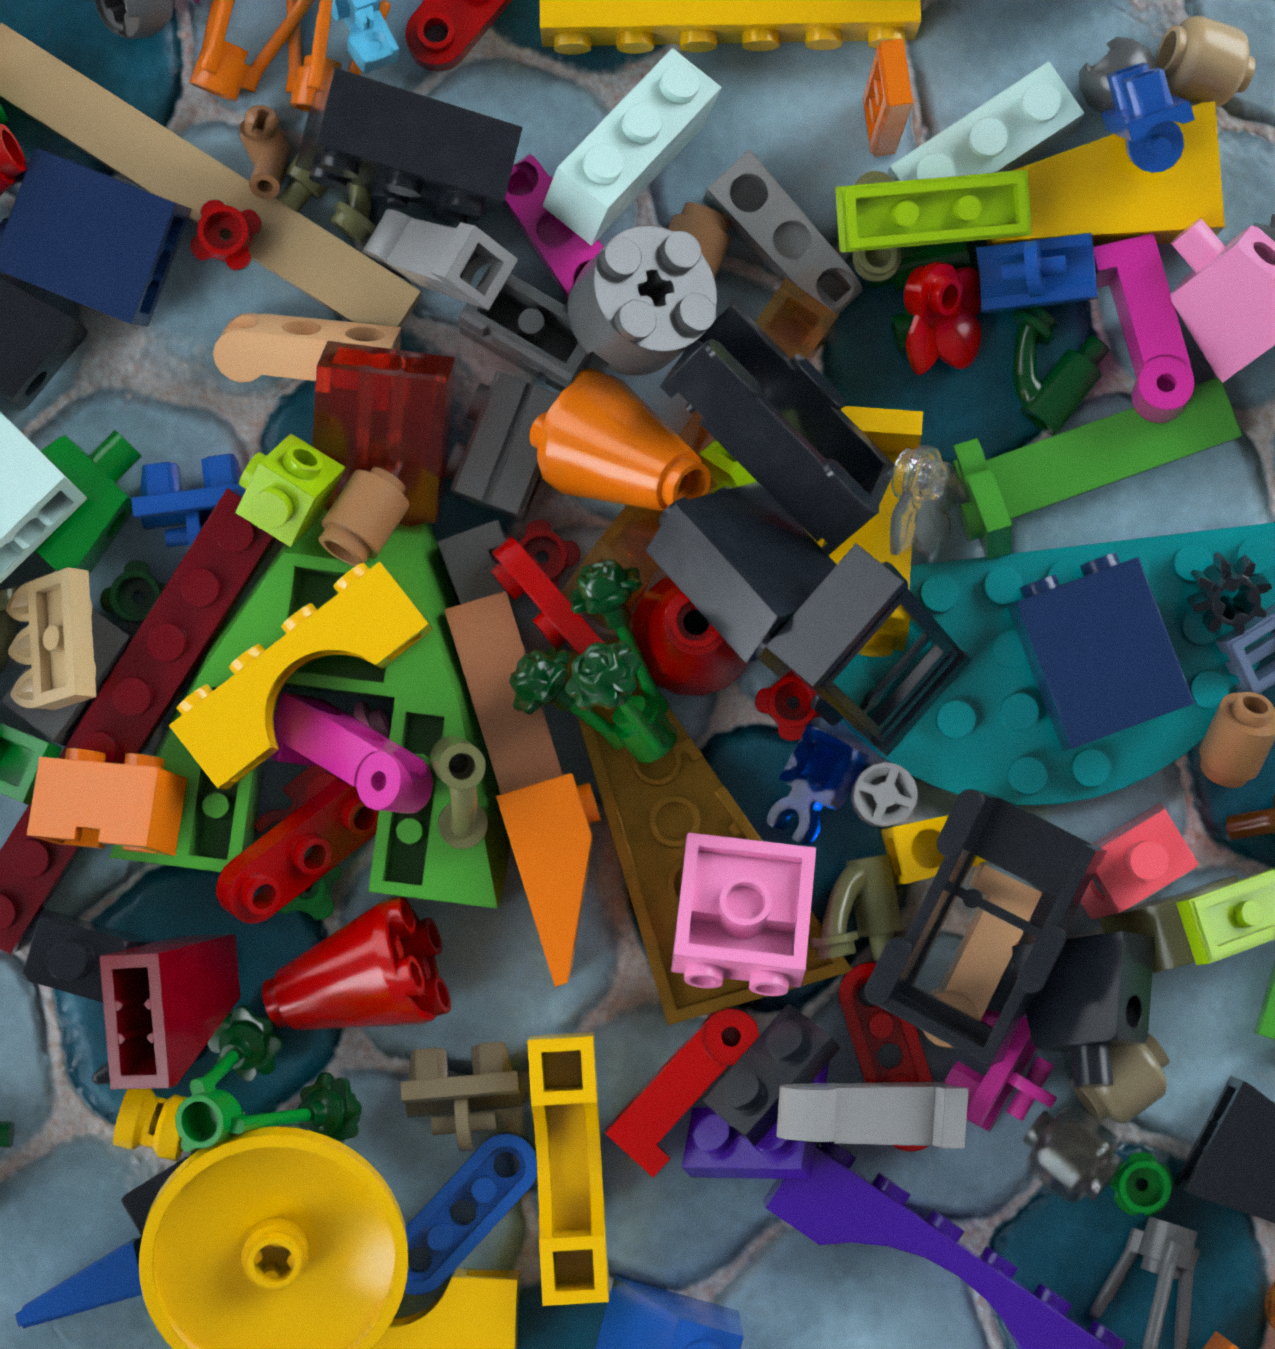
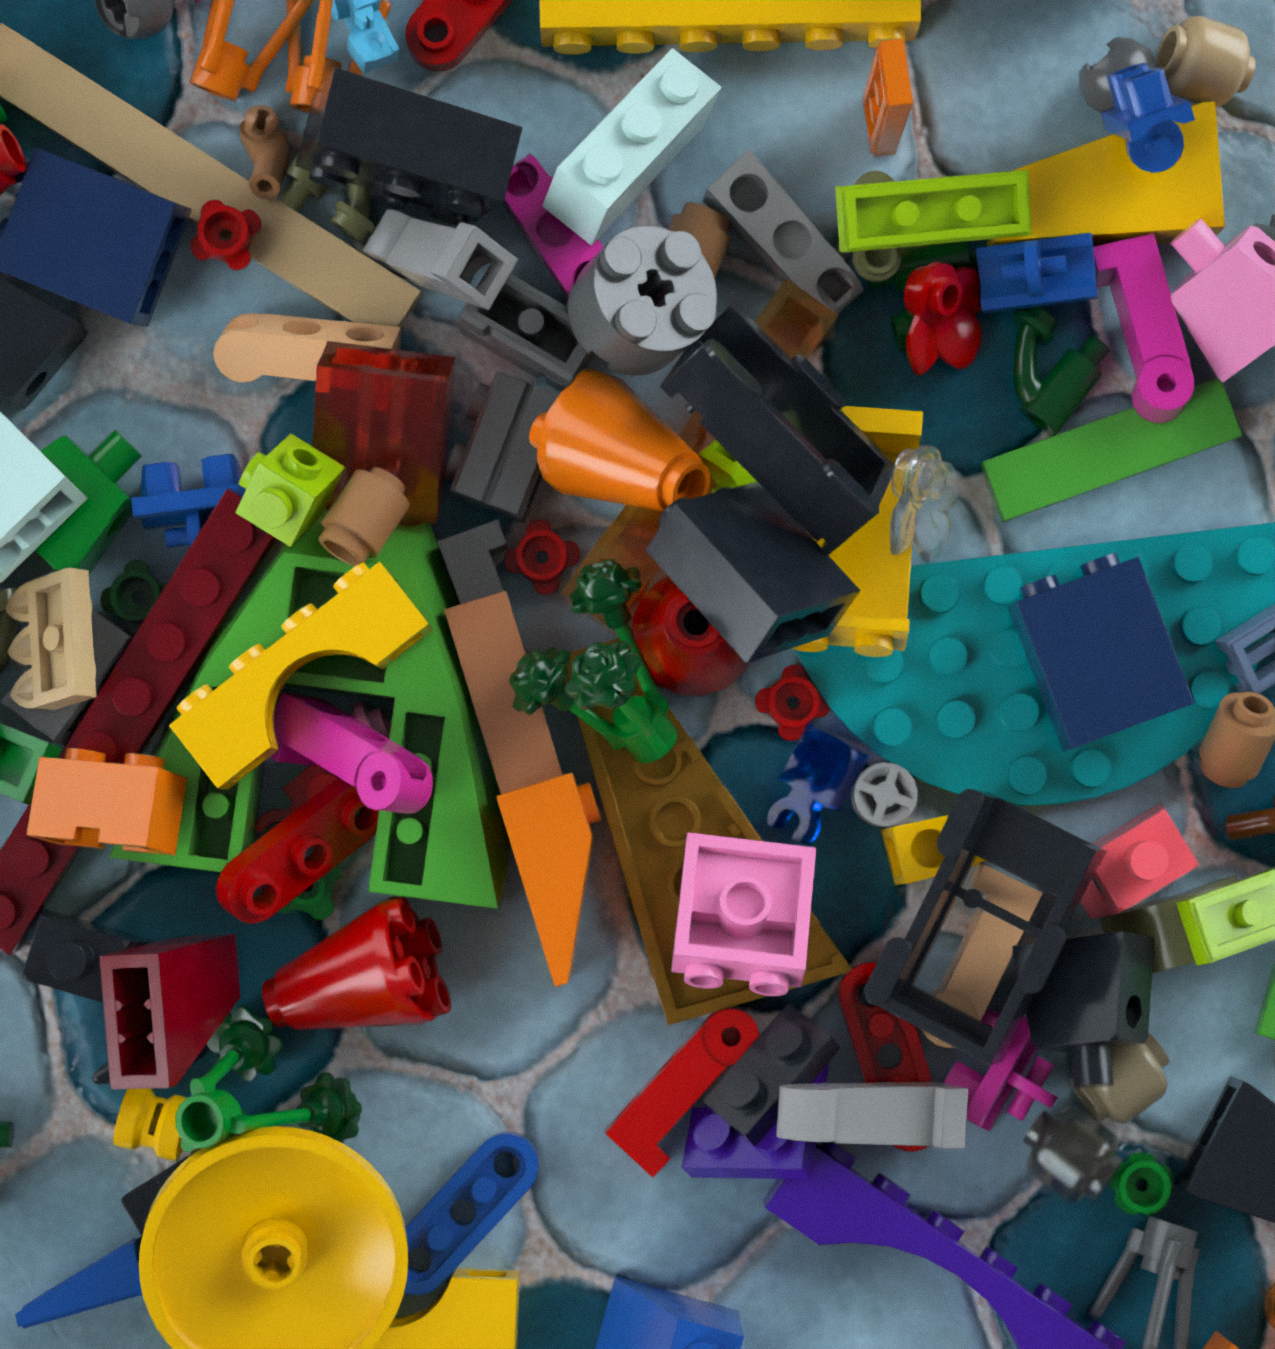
dark tan hips [400,1042,523,1152] -> none
olive plant [430,736,488,849] -> none
red plate [490,536,637,684] -> none
yellow arch [527,1032,610,1306] -> none
black piece [756,543,972,756] -> none
olive plant [809,854,903,961] -> none
light aqua brick [887,61,1085,181] -> none
bright green plate [953,438,1012,560] -> none
black gear [1186,552,1272,635] -> none

